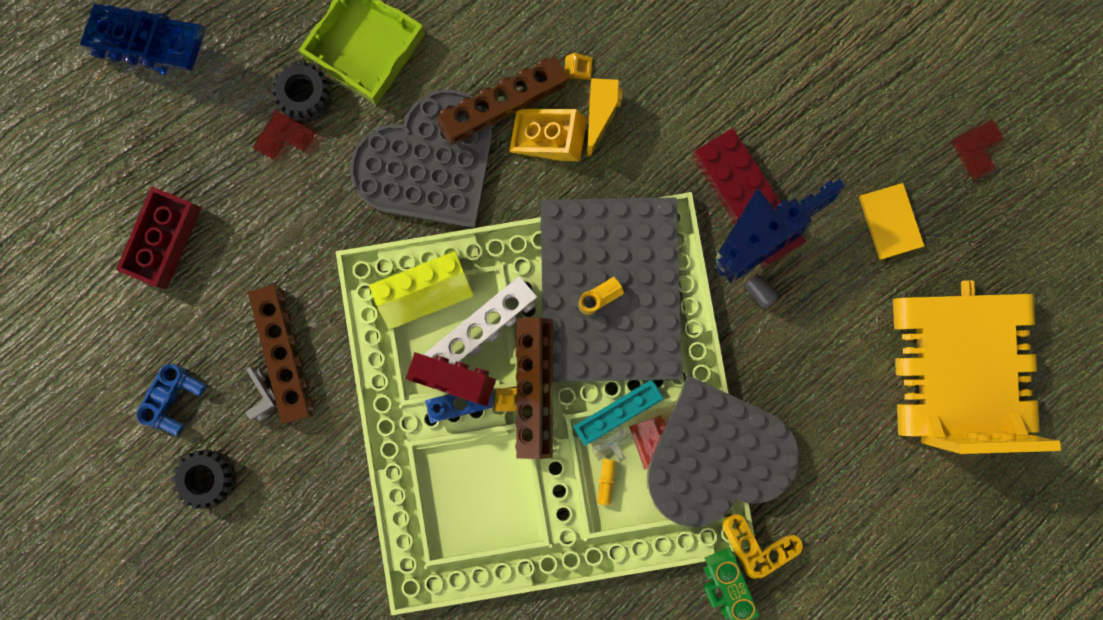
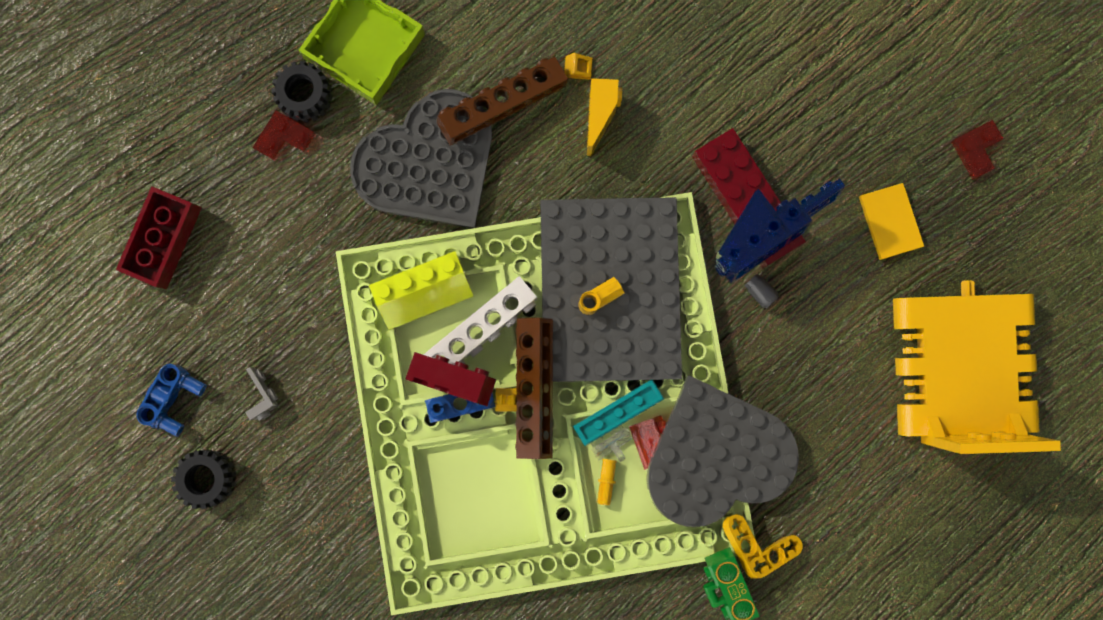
clear blue wedge [79,4,207,75] -> none
reddish brown brick [248,285,314,424] -> none
yellow slope [509,109,587,161] -> none

